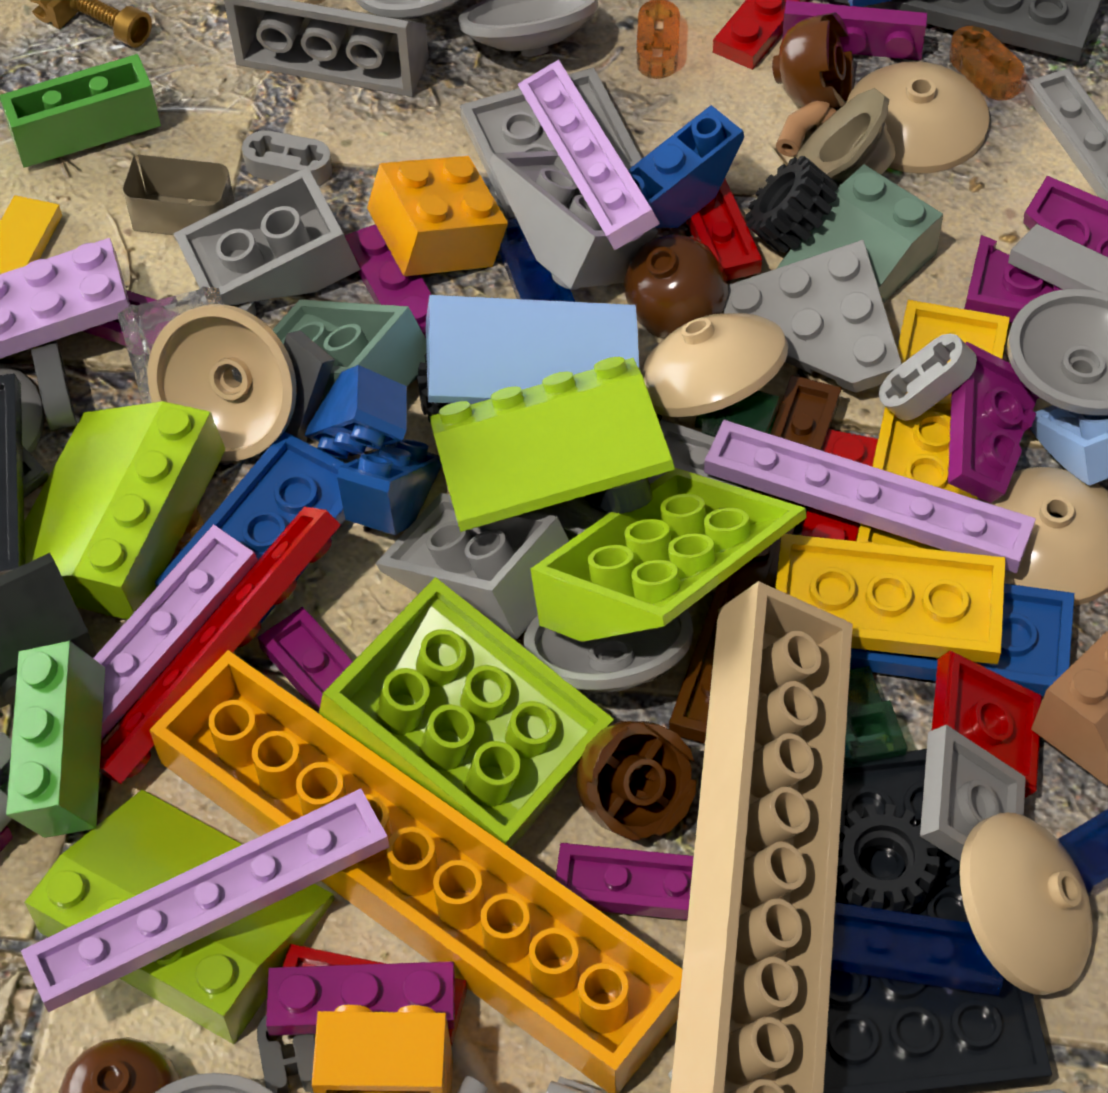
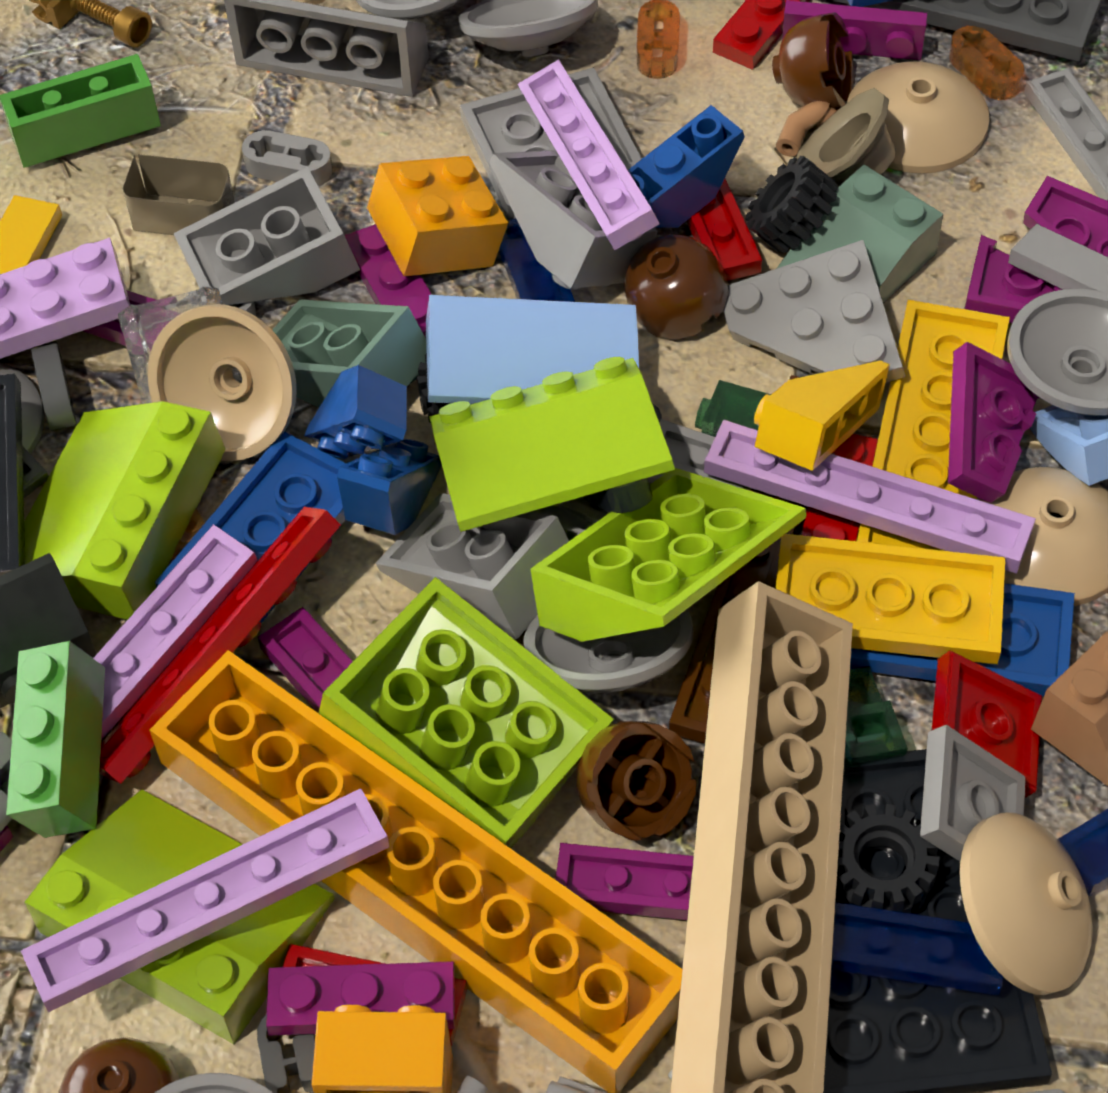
dark grey tile [283,330,335,442] -> none
tan dish [640,313,788,417] -> none
light grey beam [879,333,977,421] -> none
none -> yellow slope [754,360,890,471]

